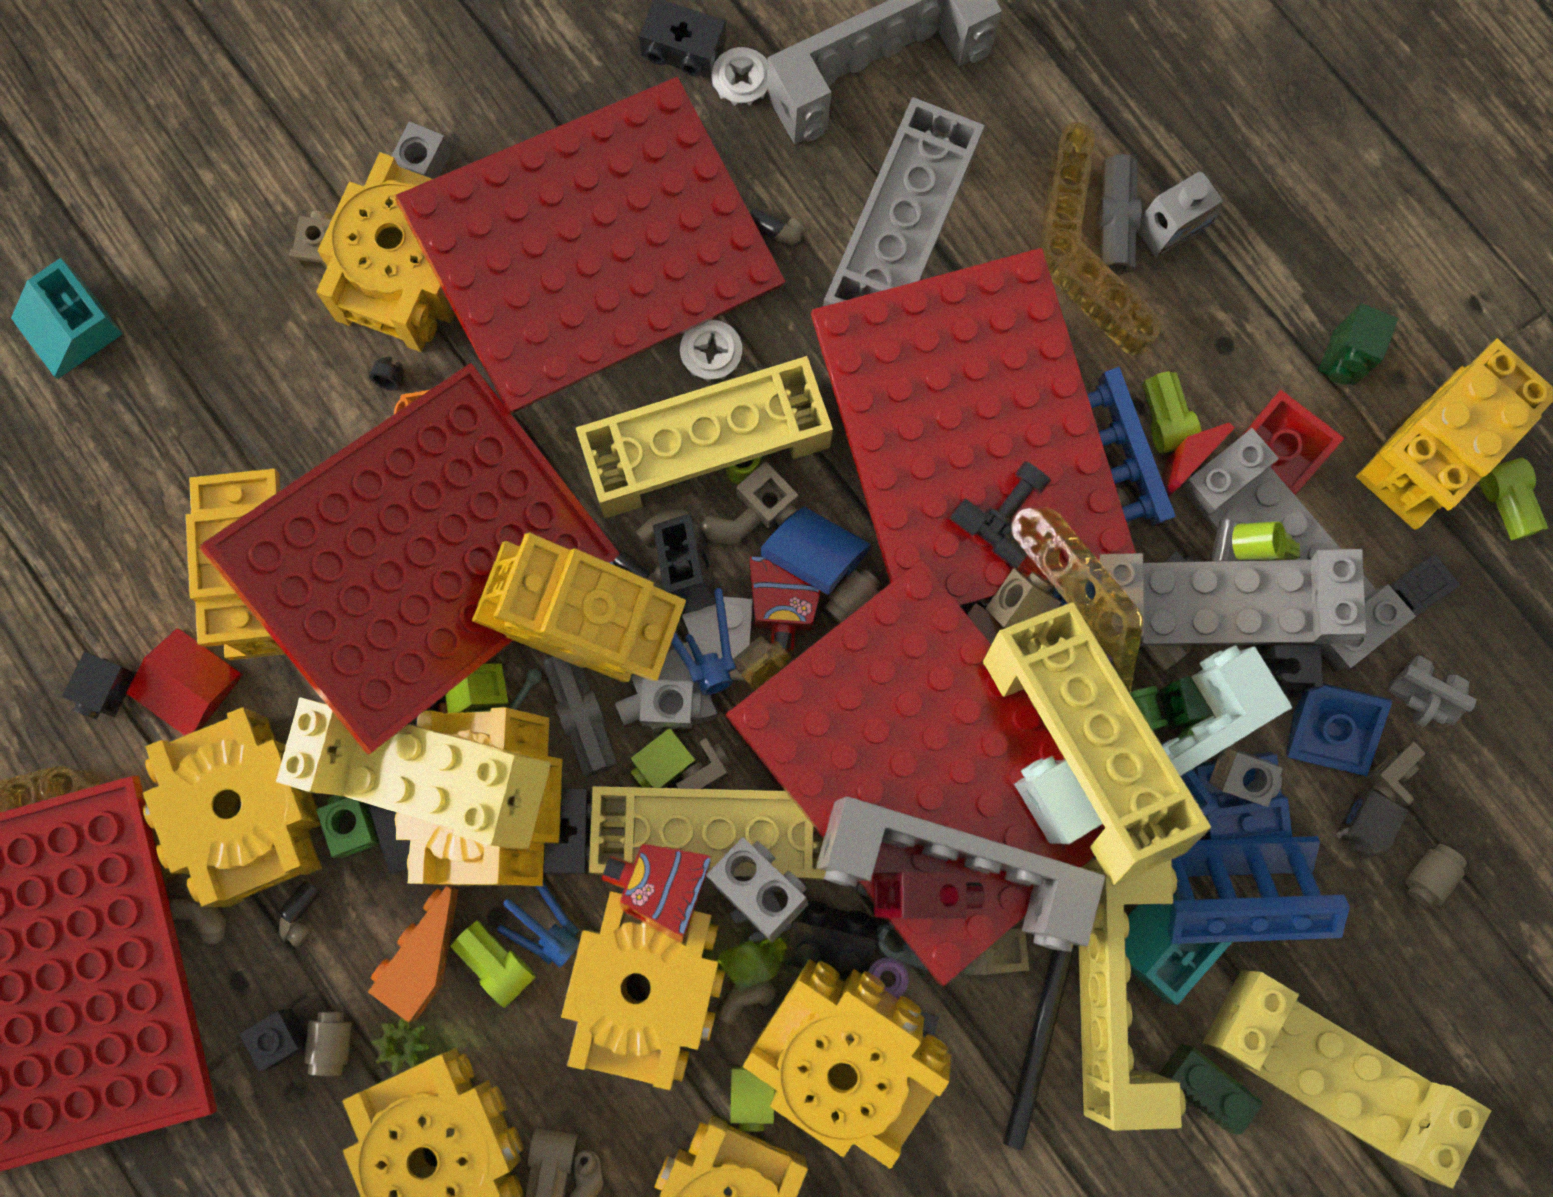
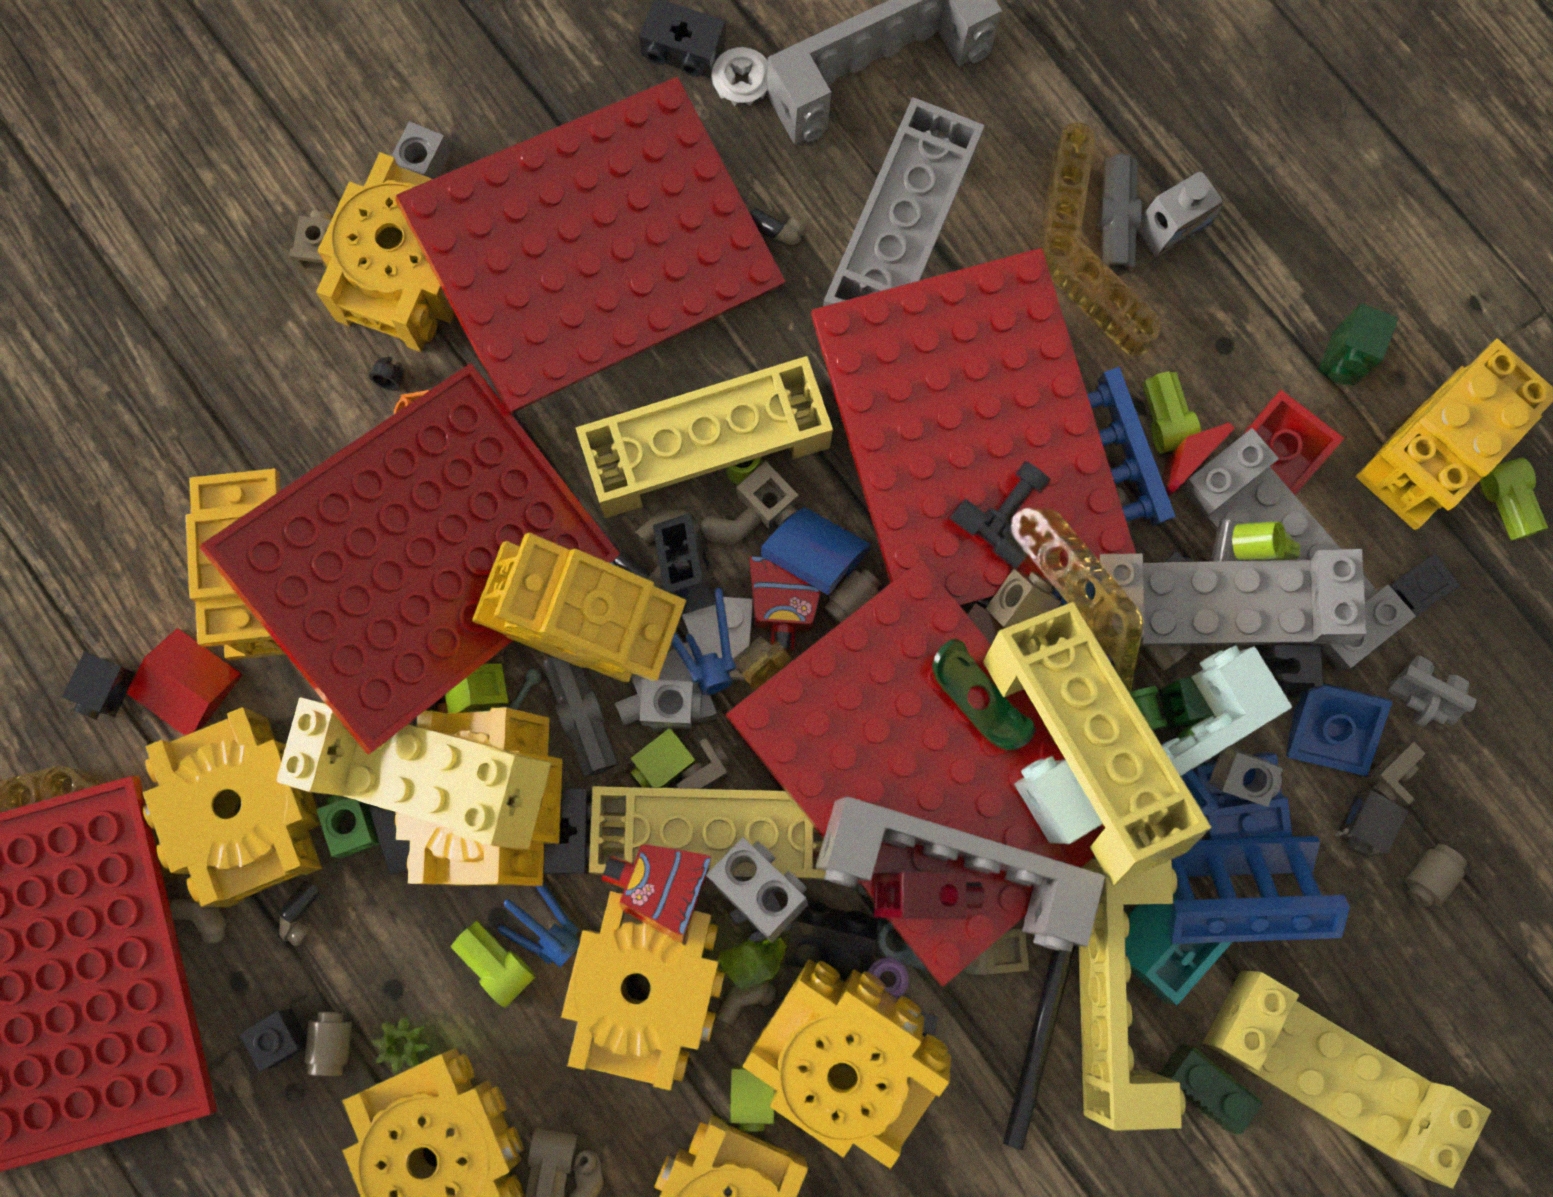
teal slope [11,258,123,379] -> none
orange slope [368,886,459,1023] -> none
white gear [680,320,742,382] -> none
none -> dark green piece [932,638,1036,750]

